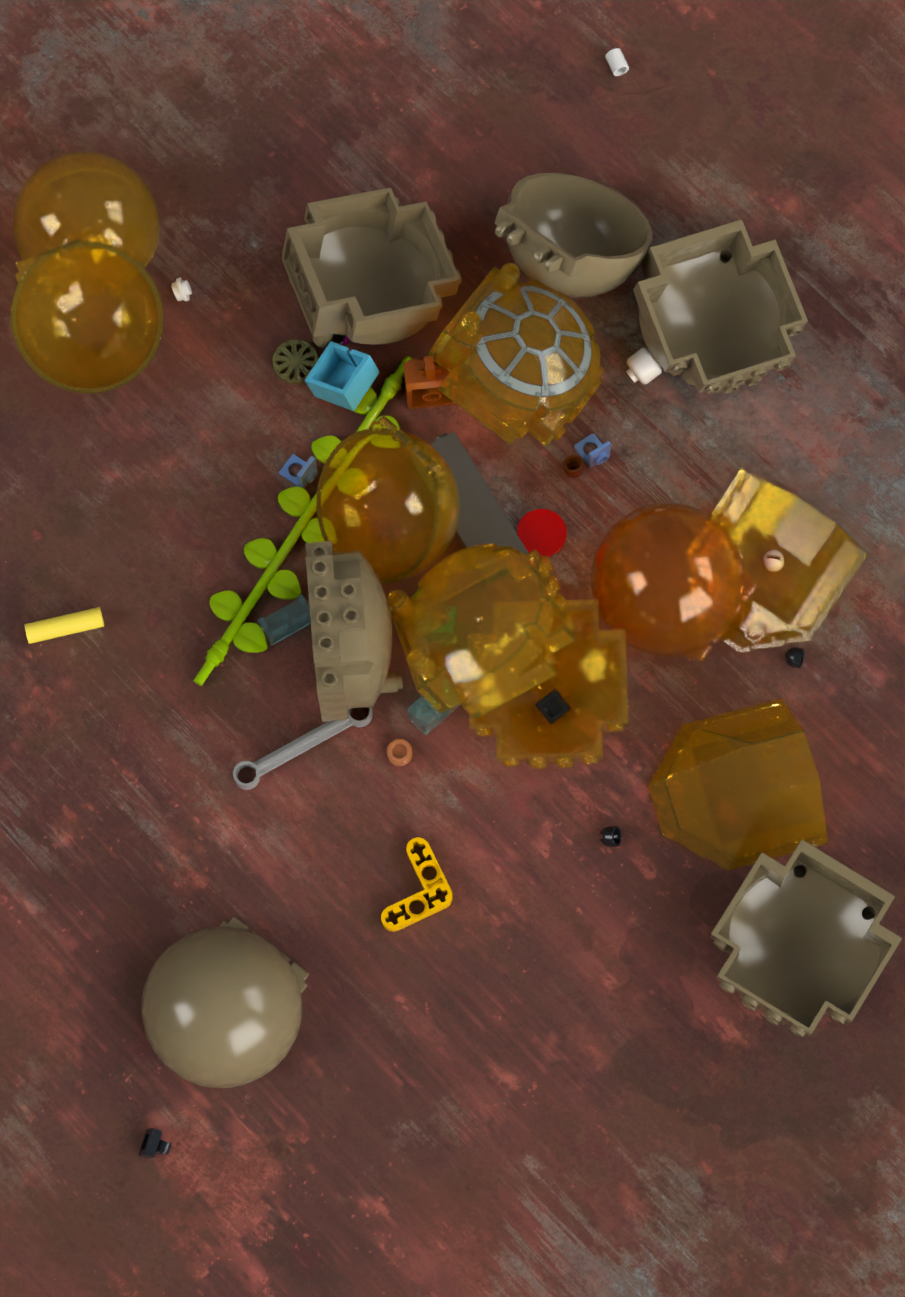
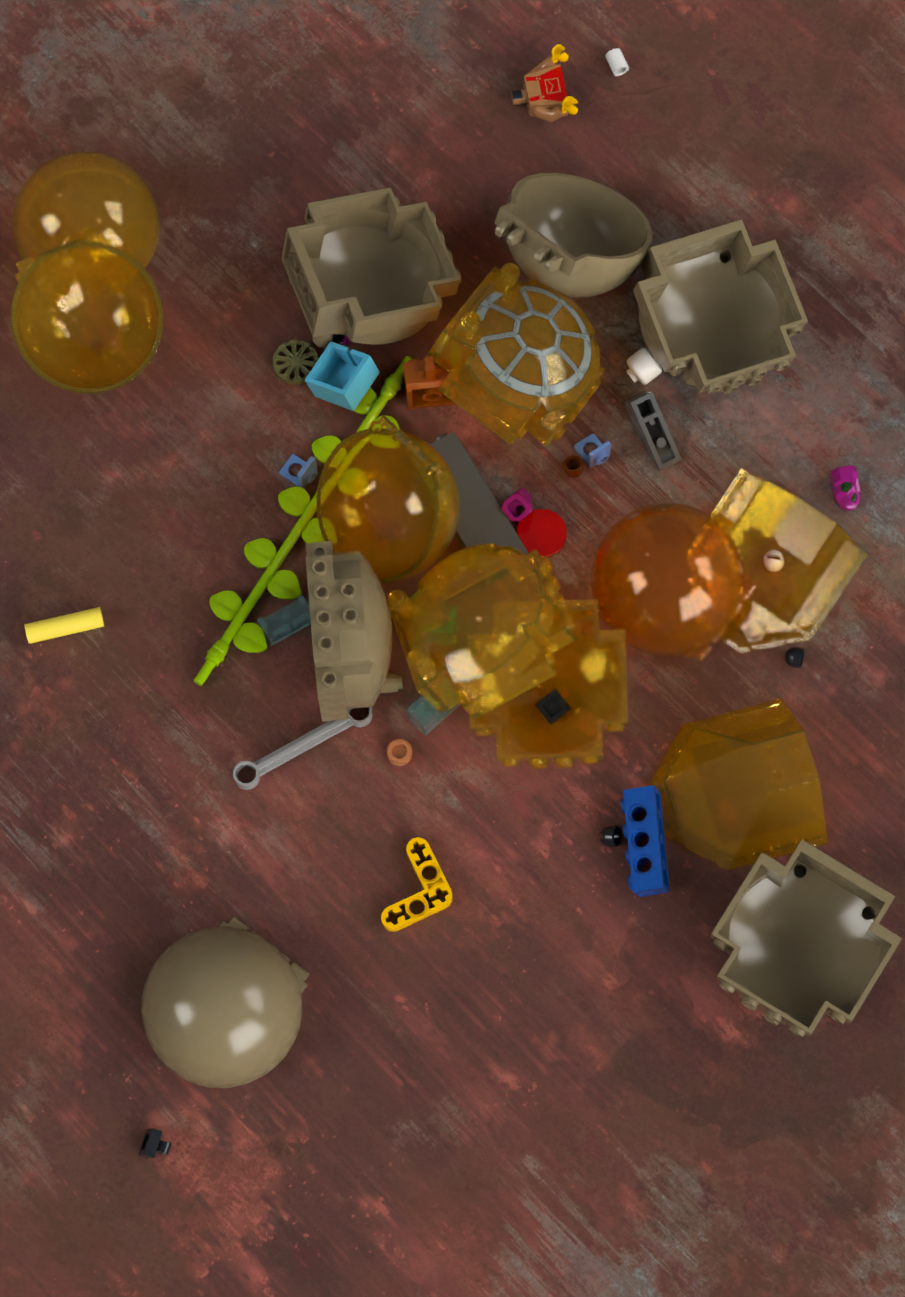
white plate [171,277,192,302] -> none
none -> magenta rock [501,487,533,521]
none -> torso [511,44,578,122]
none -> blue brick [621,785,670,897]
none -> dark grey slope [622,391,682,470]
none -> magenta rock [829,465,861,511]

